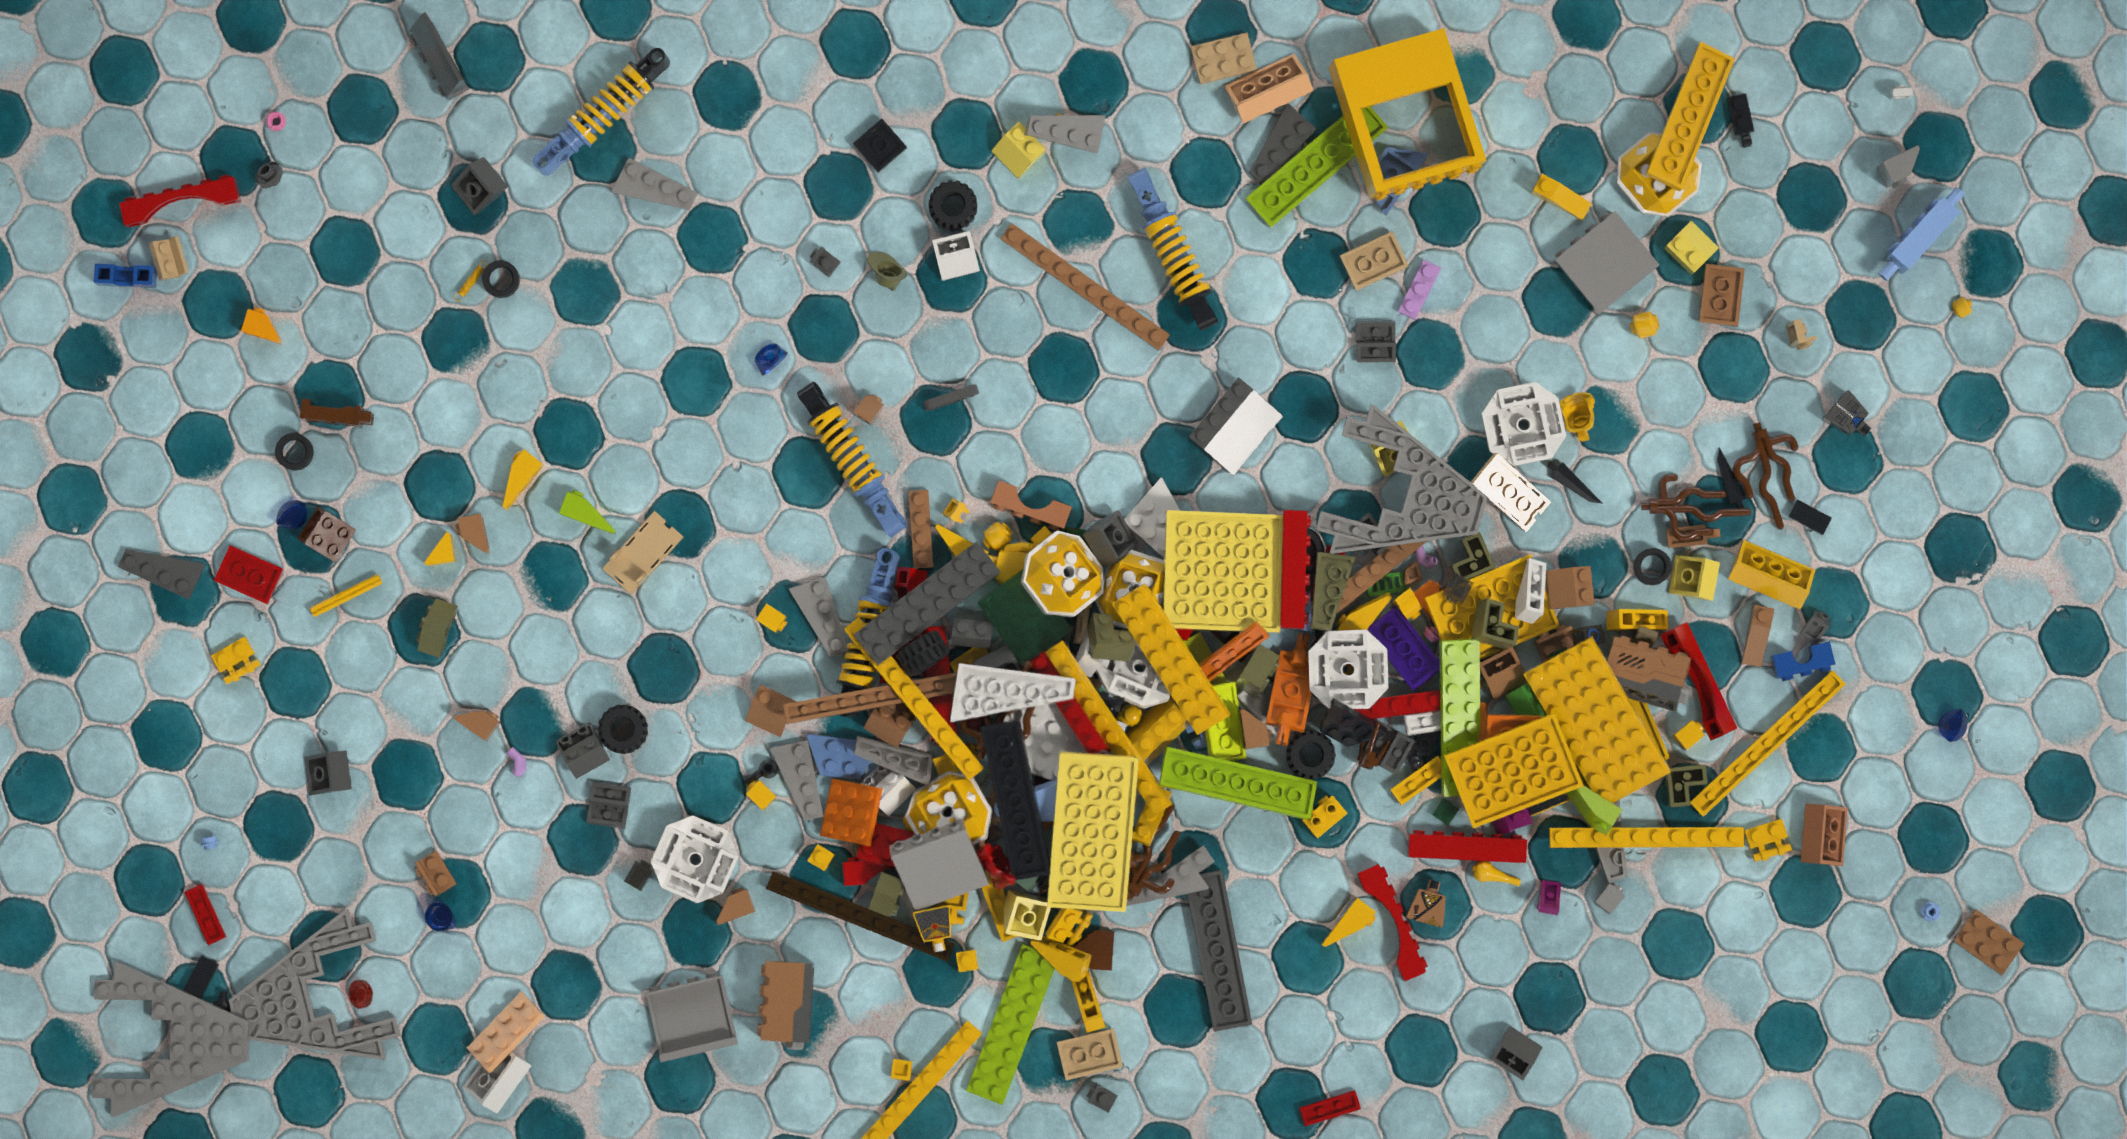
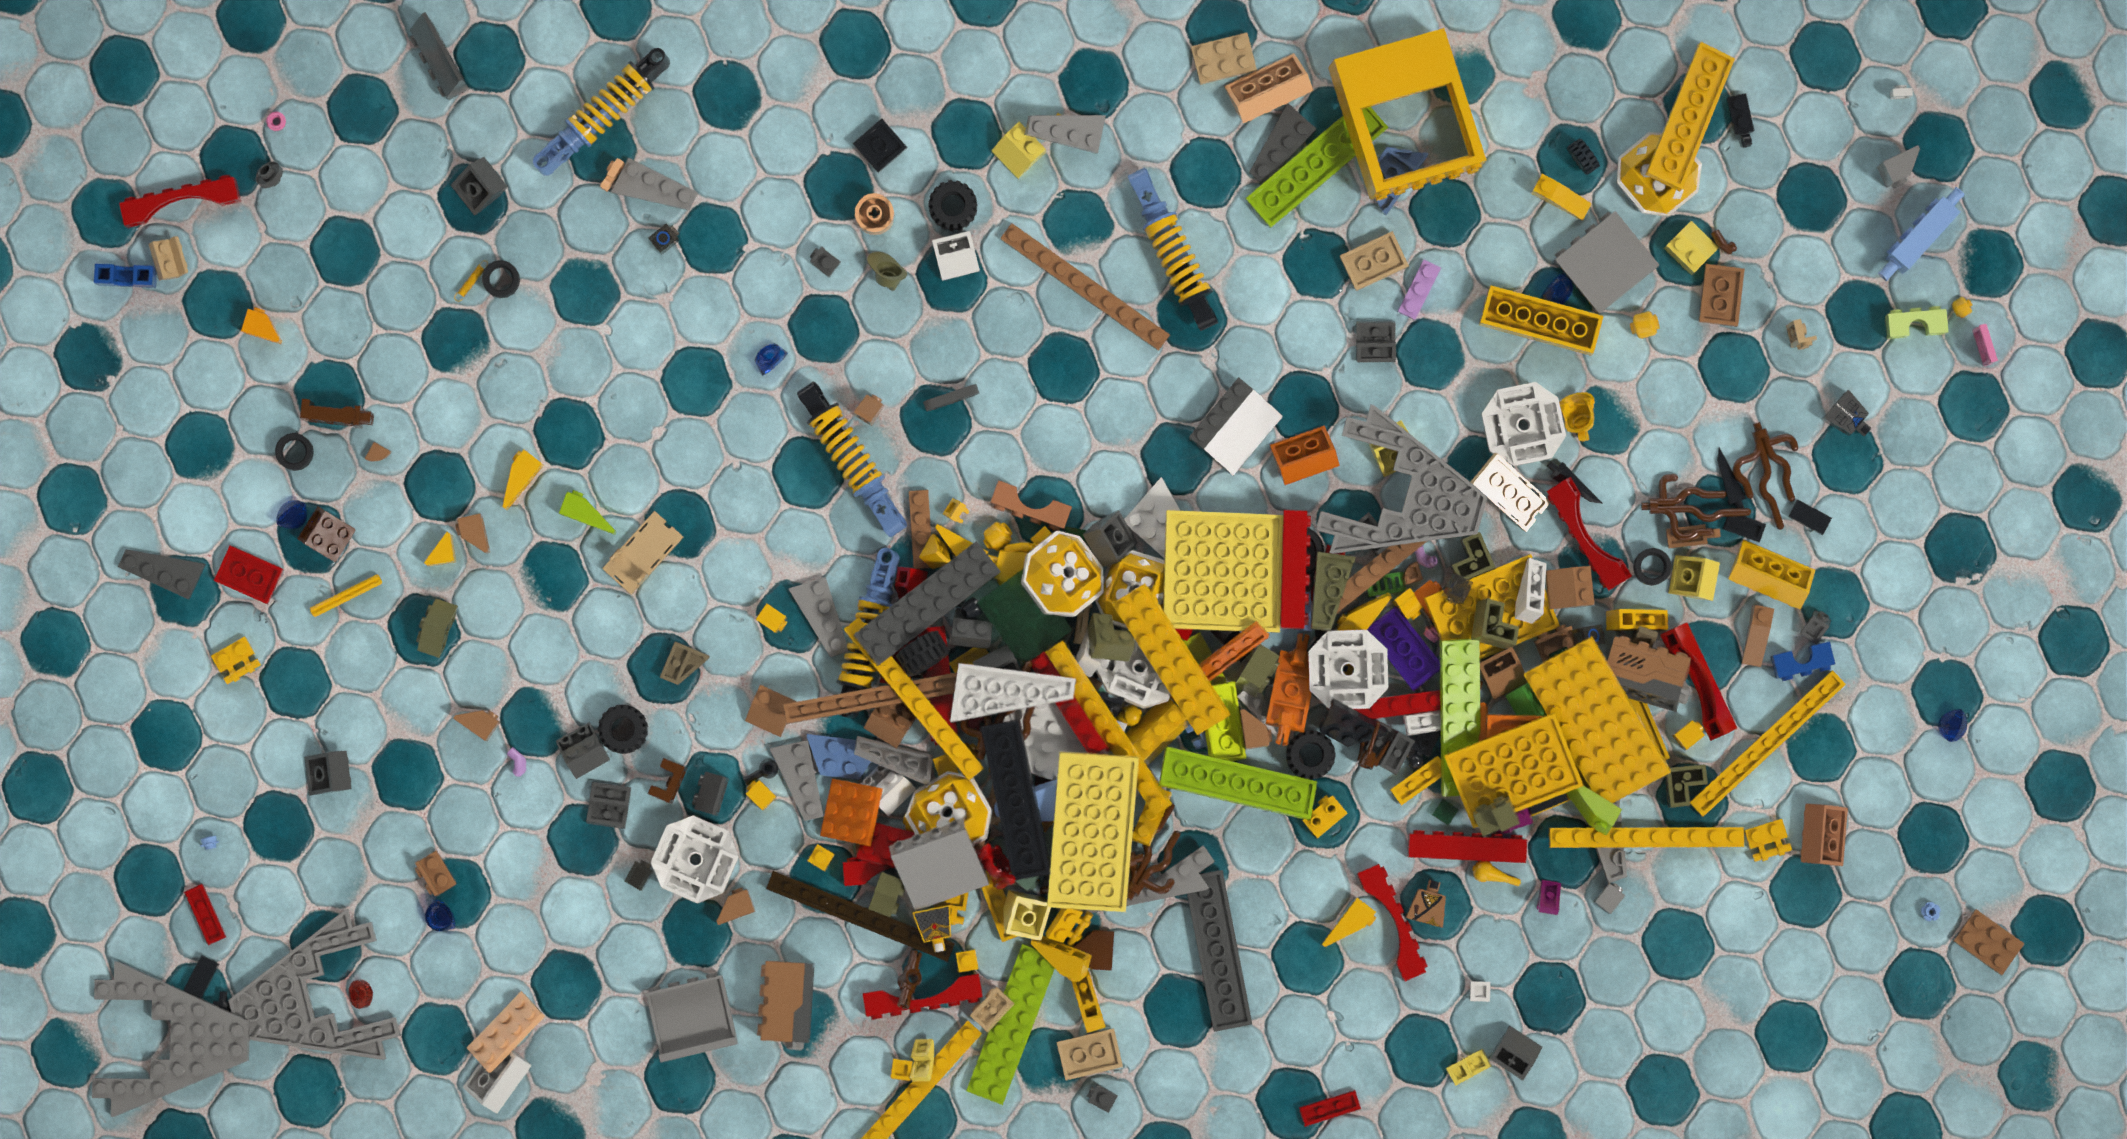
none -> medium nougat tile [365,442,391,462]
none -> light nougat plate [600,158,625,192]
none -> clear smoke brick [648,224,680,255]
none -> reddish brown panel [648,758,688,804]
none -> dark tan wing [660,642,710,685]
none -> dark grey slope [692,771,729,816]
none -> light nougat brick [855,193,894,235]
none -> red arch [862,974,983,1020]
none -> reddish brown pin [897,950,922,1009]
none -> light yellow slope [910,1039,934,1082]
none -> yellow slope [919,533,951,569]
none -> black bar [957,597,983,618]
none -> tan bracket [970,987,1015,1032]
none -> orange slope [1270,426,1340,485]
none -> light yellow slope [1446,1049,1492,1086]
none -> white plate [1470,981,1490,1002]
none -> olive brick [1473,795,1520,836]
none -> yellow brick [1479,285,1604,356]
none -> clear blue piece [1540,273,1573,304]
none -> red arch [1546,477,1632,591]
none -> black wheel [1567,138,1600,175]
none -> reddish brown arm [1711,230,1737,255]
none -> black tile [1722,516,1766,543]
none -> yellowish green arch [1885,306,1949,339]
none -> bright pink tile [1973,323,1998,367]

